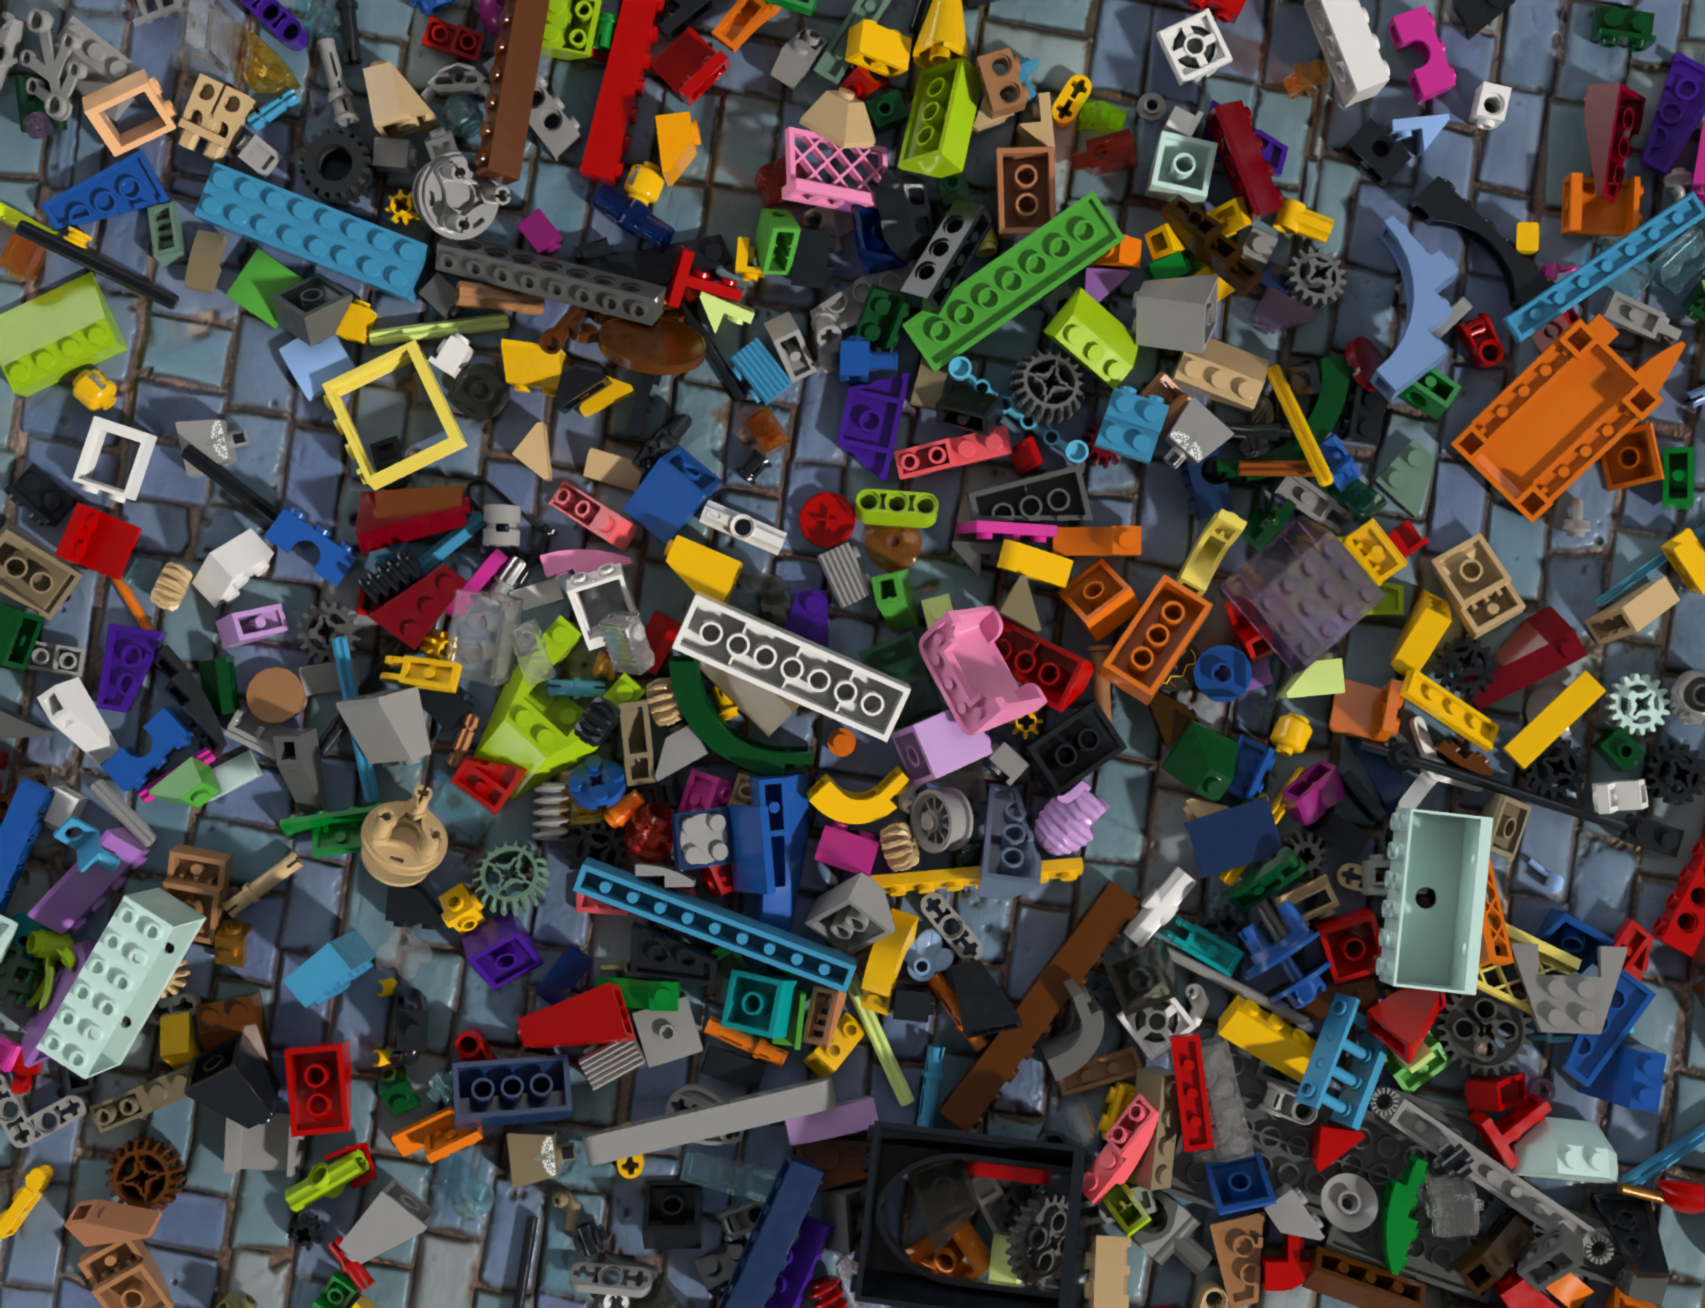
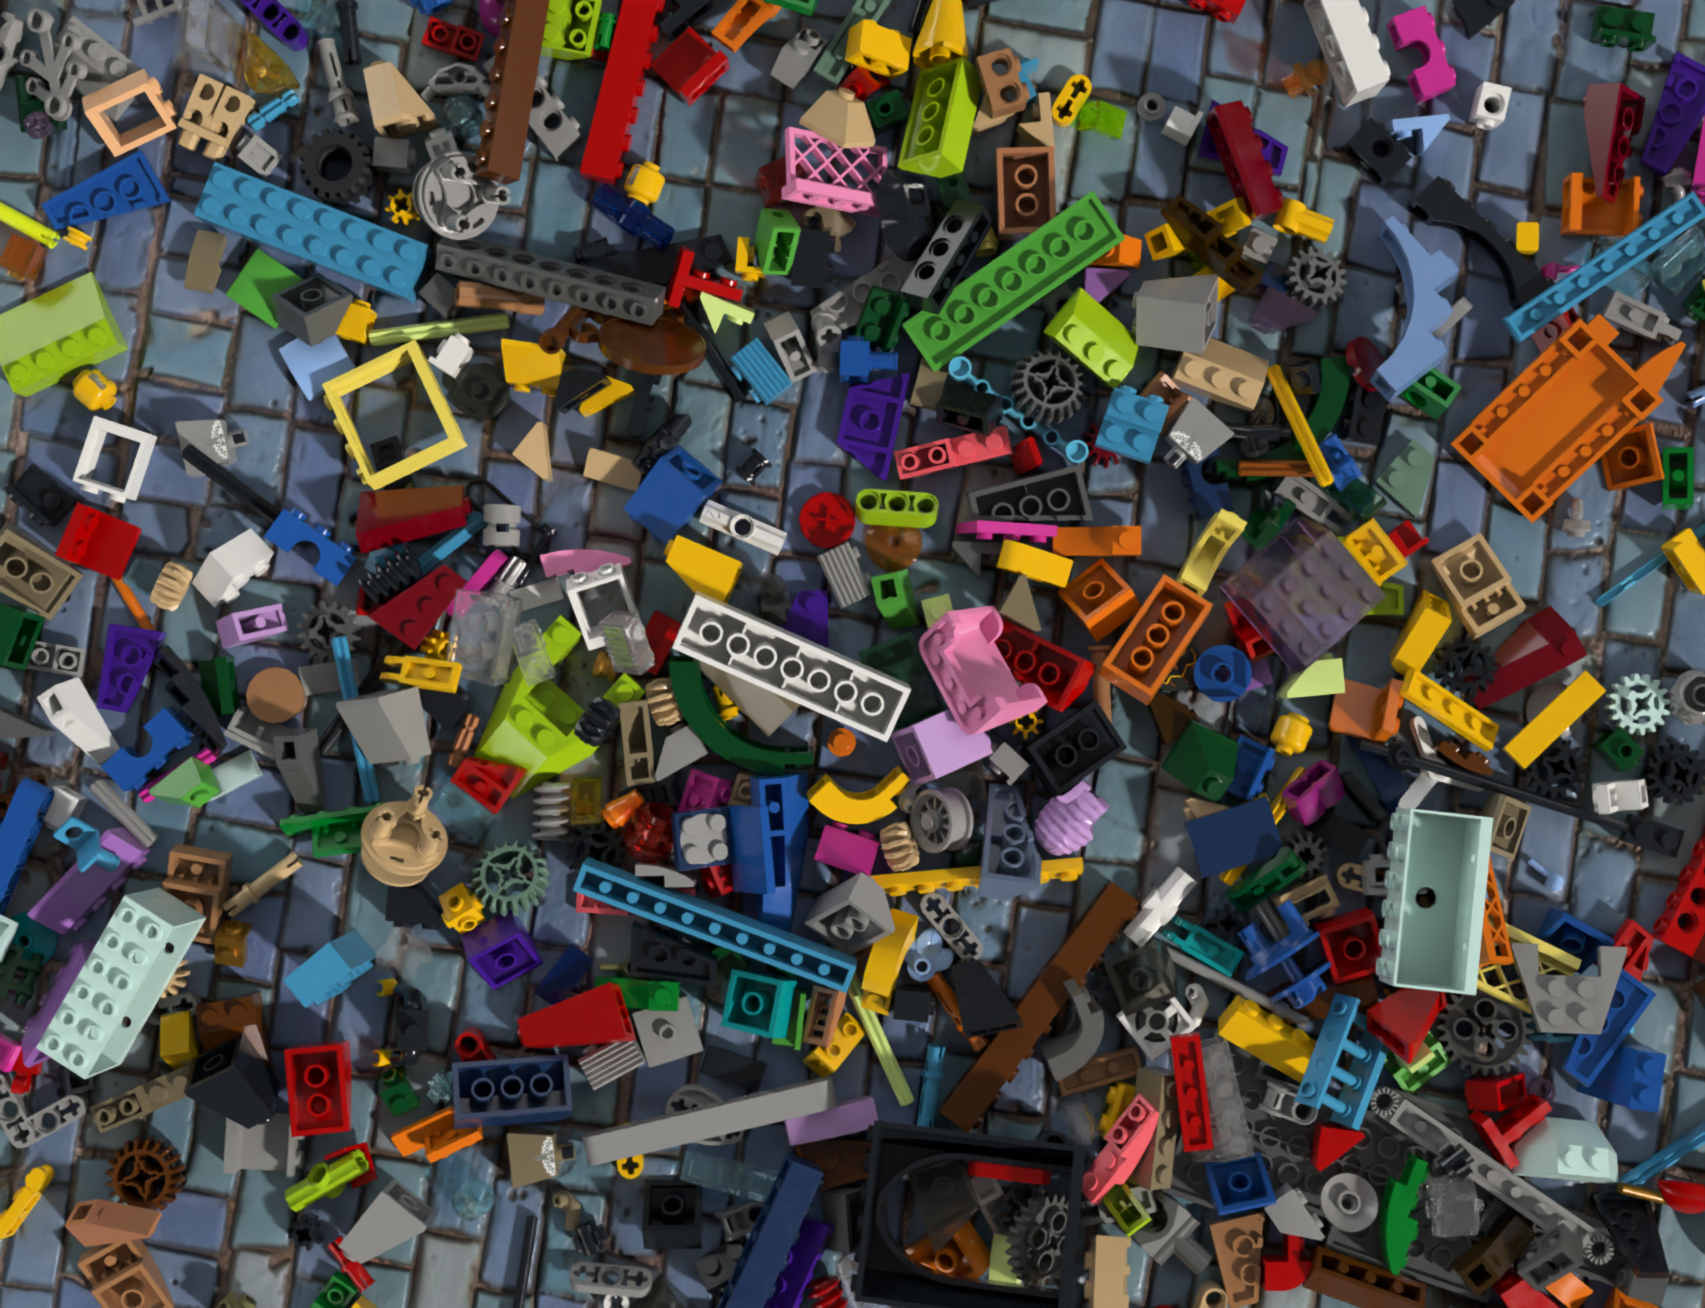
black axle [15,220,179,309] -> none
lime plant [26,929,76,1010] -> none
sand green slope [147,201,189,266] -> none
magenta brick [517,208,564,256] -> none
medium azure pin [546,677,606,700] -> none
coral slope [548,480,639,552] -> none
blue plate [567,755,626,810] -> none
light orange slope [655,111,701,186] -> none
orange pin [704,1015,789,1068] -> none
clear orange slope [744,406,791,458] -> none
clear blue slope [850,204,909,276] -> none
clear red torso [1071,128,1138,176] -> none
light aqua slope [1145,131,1218,208] -> none
green brick [1145,251,1192,280] -> none
white piece [1156,8,1233,86] -> none
red piece [1456,312,1504,370] -> none
tan slope [1584,576,1680,646] -> none

